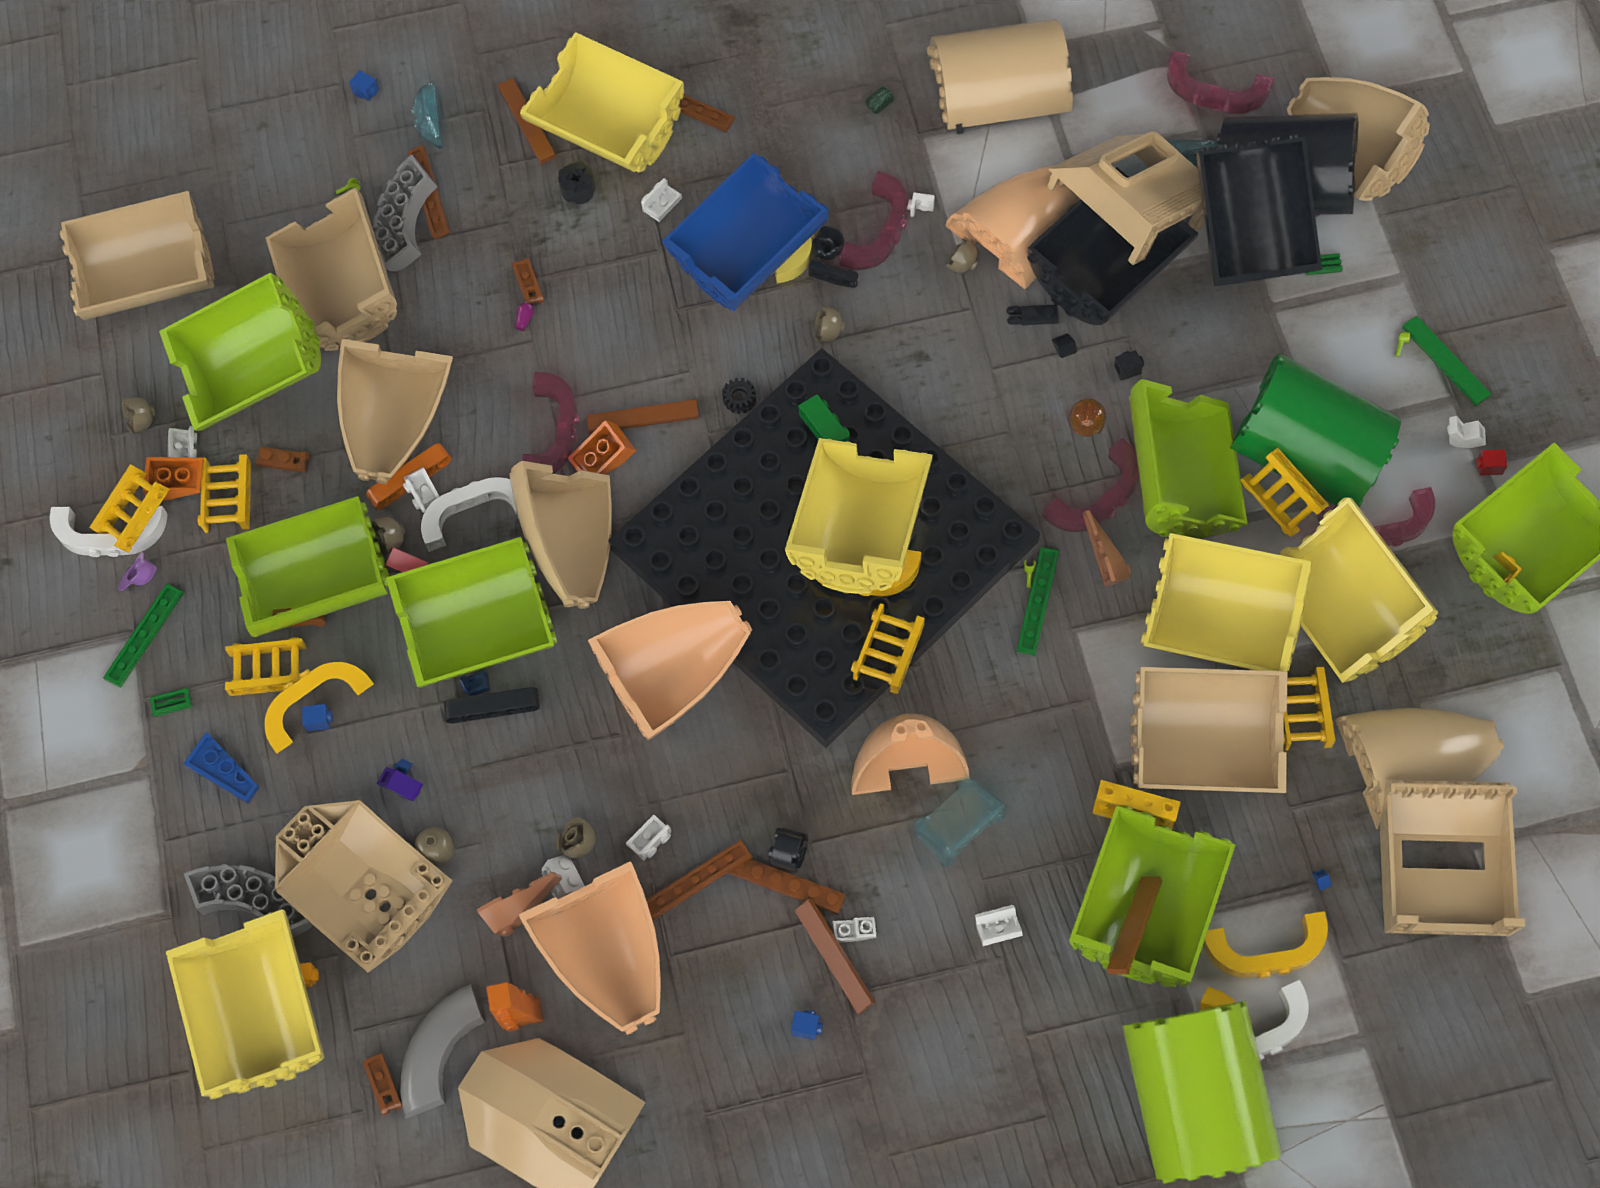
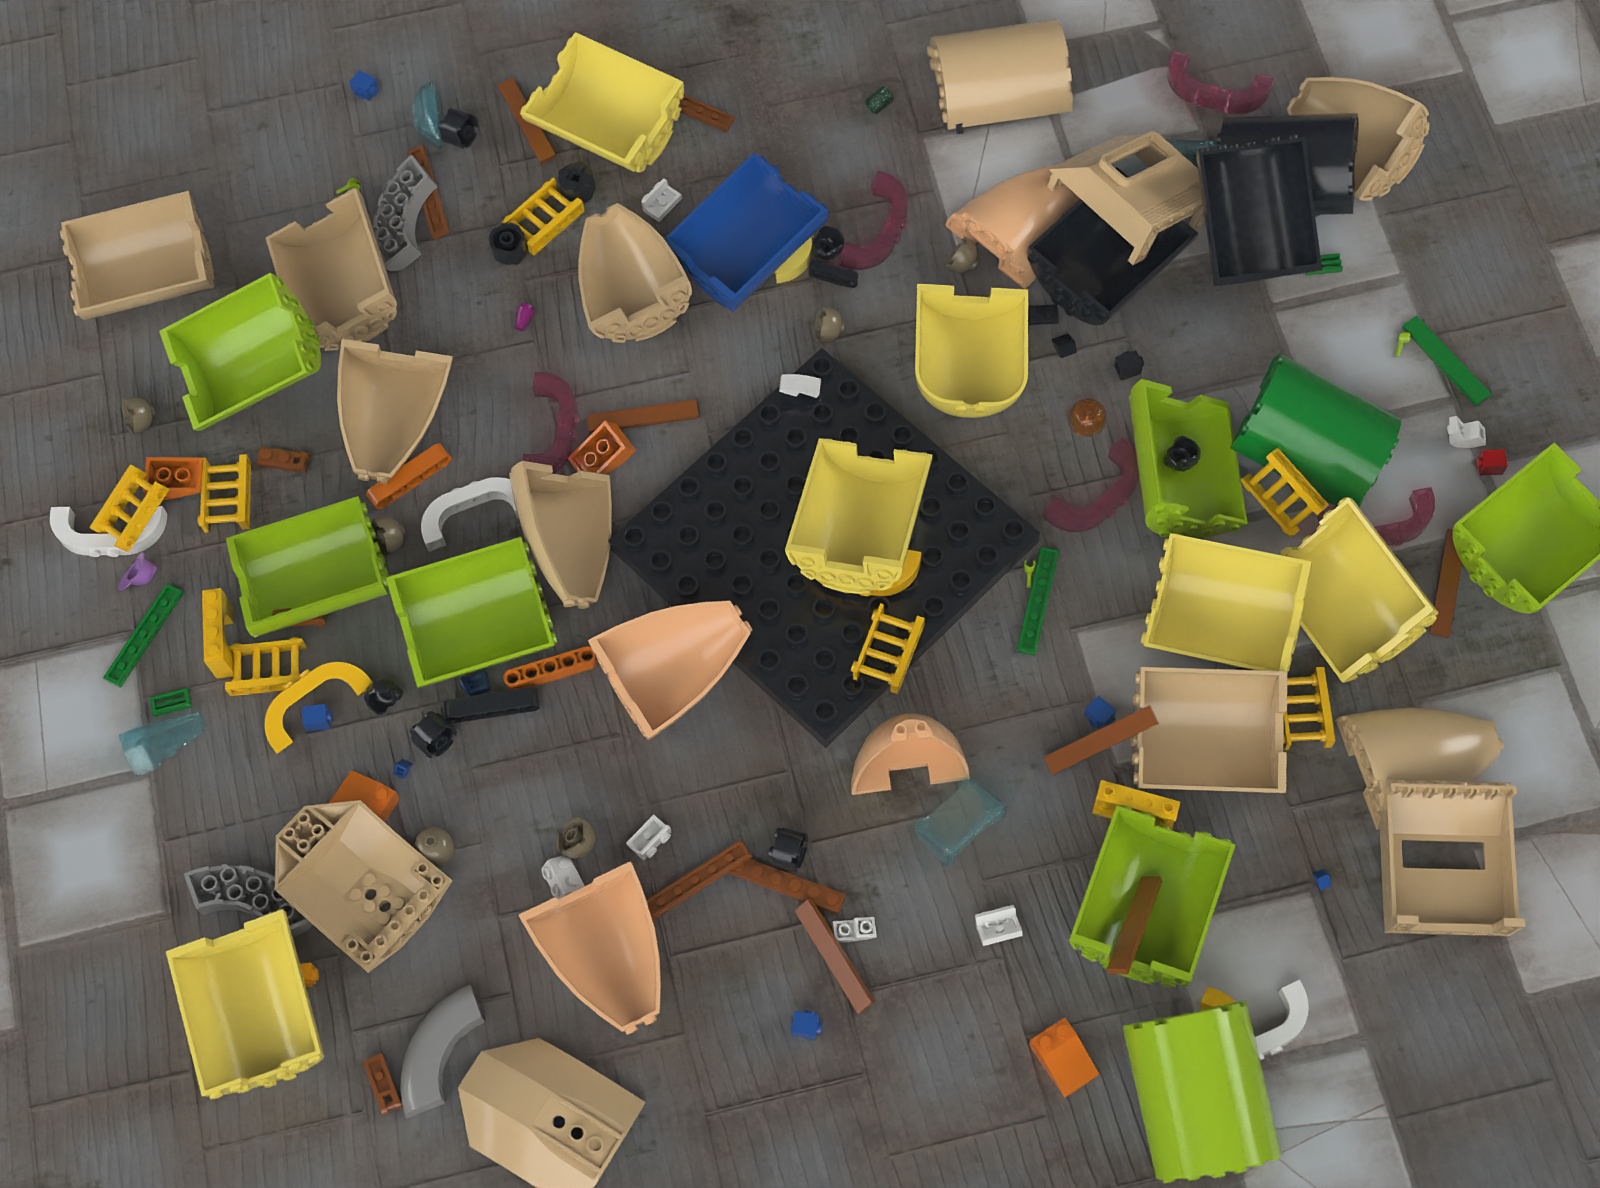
white bracket [168,426,197,458] -> none
blue wing [183,732,259,804] -> none
dark purple slope [376,767,423,802] -> none
coral tile [385,547,428,572] -> none
white bracket [403,467,440,512] -> none
nougat wedge [477,872,562,937] -> none
orange wedge [487,982,544,1031] -> none
dark orange plate [512,258,544,306] -> none
black tyre [722,378,756,414] -> none
green brick [798,395,850,442] -> none
white bracket [908,193,935,217] -> none
nougat wedge [1082,510,1131,587] -> none
yellow arch [1203,911,1328,979] -> none
yellow bracket [1493,552,1522,584] -> none
none -> clear light blue wedge [119,712,205,777]
none -> yellow arch [202,588,234,679]
none -> orange slope [329,770,400,822]
none -> black hair [364,679,403,715]
none -> black brick [410,711,457,758]
none -> black brick [438,108,478,149]
none -> black brick [489,223,528,265]
none -> yellow fence [502,178,585,256]
none -> orange beam [503,646,598,690]
none -> tan panel [579,203,692,343]
none -> white slope [779,374,821,398]
none -> light yellow cylinder [915,284,1028,418]
none -> orange slope [1029,1018,1100,1098]
none -> dark orange tile [1044,705,1159,775]
none -> blue brick [1084,695,1116,729]
none -> black hair [1163,436,1201,472]
none -> dark orange tile [1429,528,1462,638]

